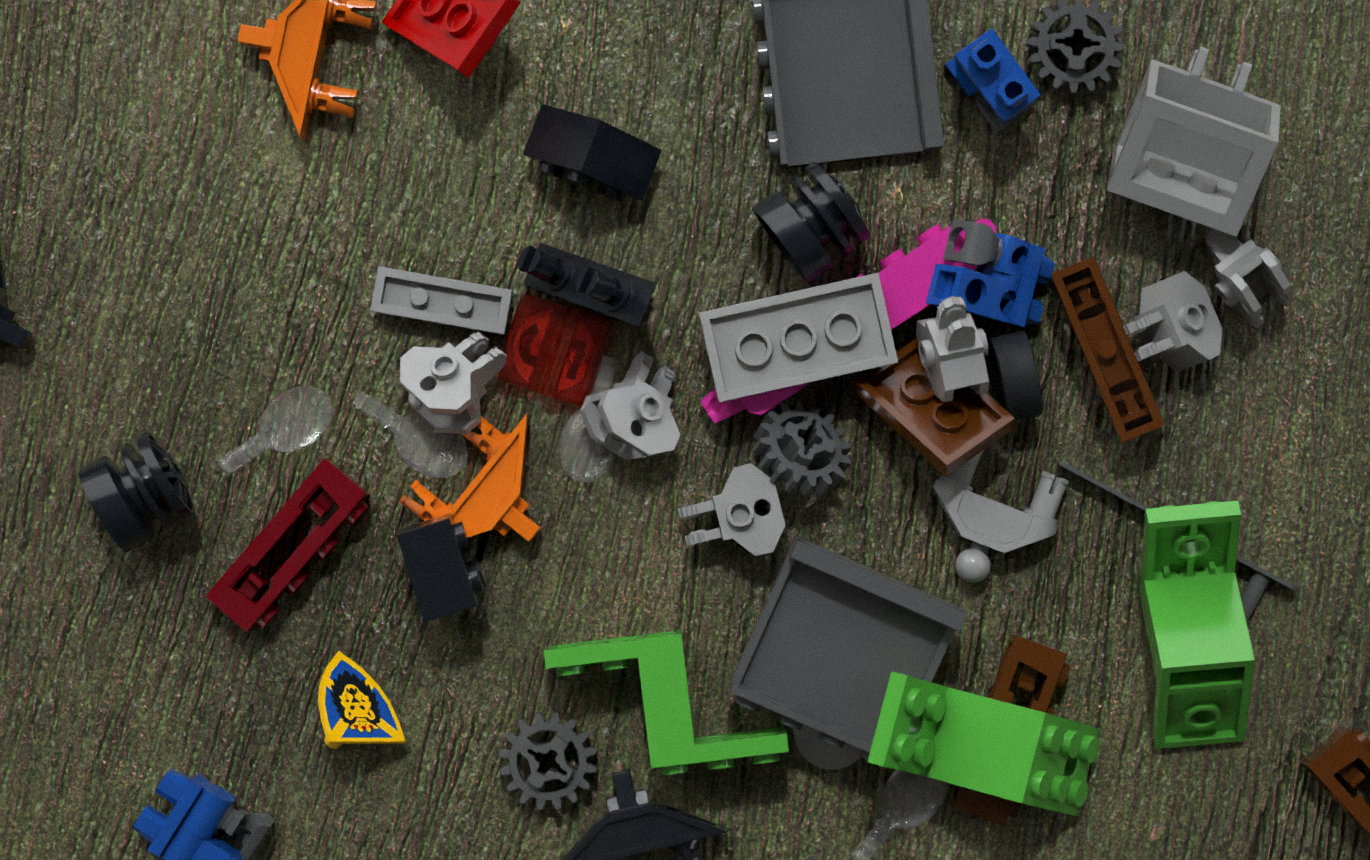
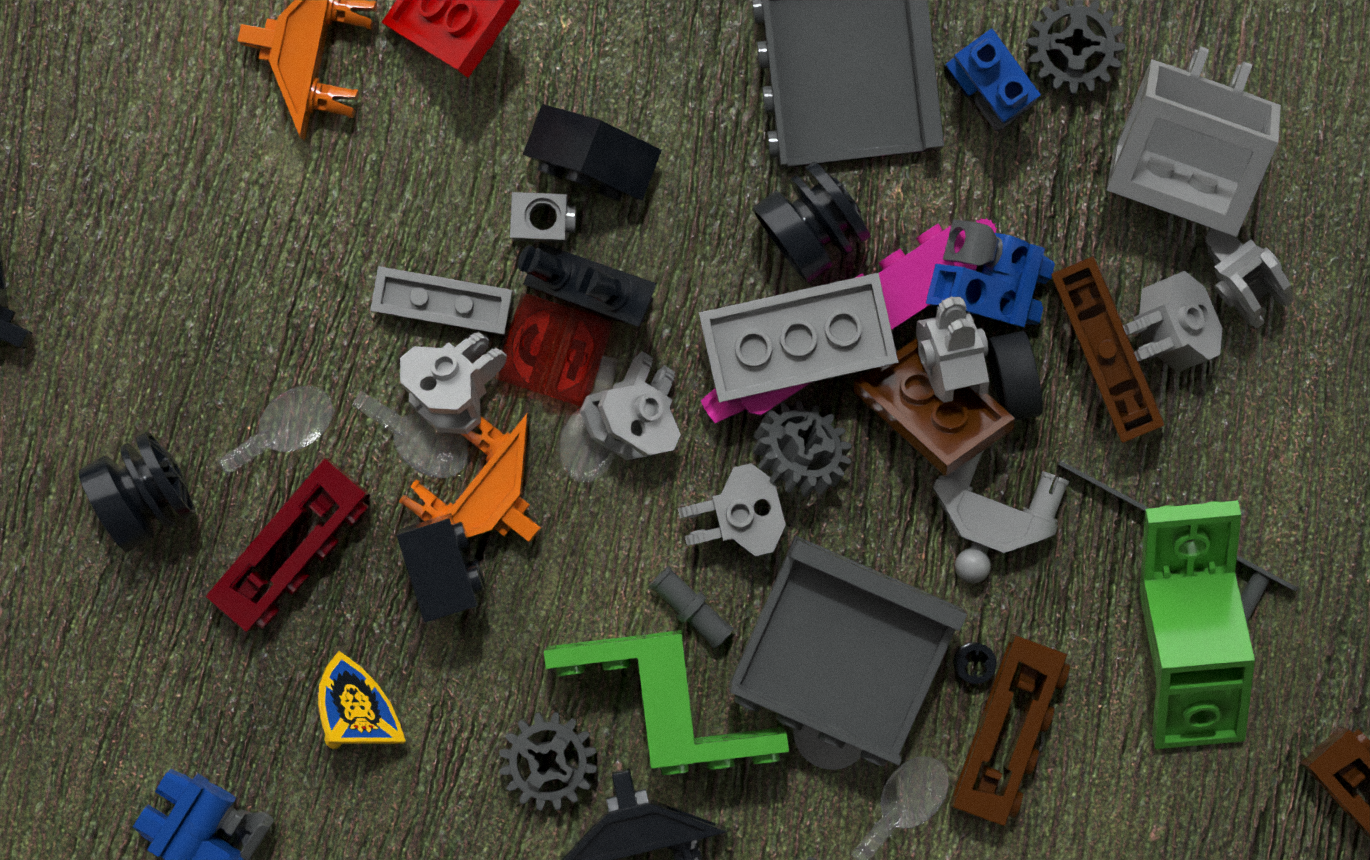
bright green bracket [868,671,1100,816] -> none
none -> light grey brick [510,192,576,243]
none -> dark grey pin [649,565,734,649]
none -> black bush [953,642,997,684]

